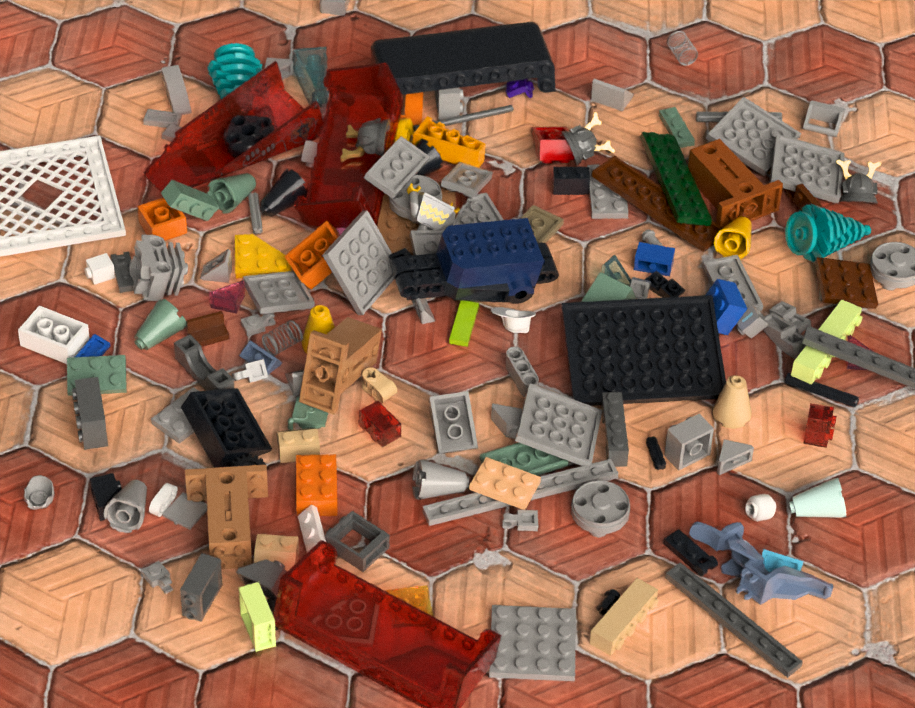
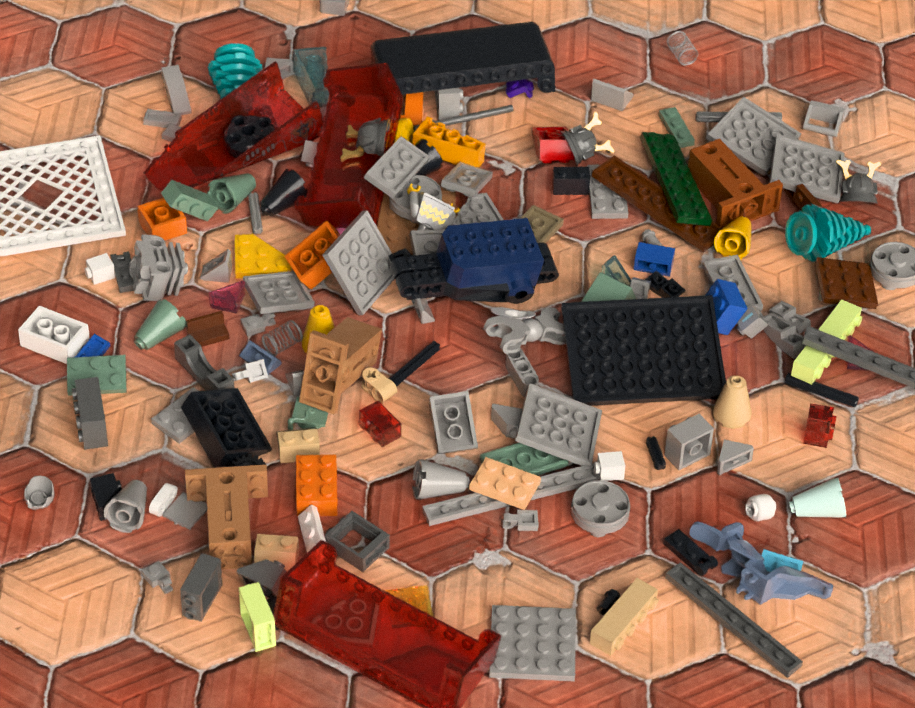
lime tile [449,301,479,347] -> none
dark grey arch [601,392,629,467] -> none
none -> black axle [388,341,440,387]
none -> light grey piece [483,307,566,354]
none -> white brick [594,451,625,481]

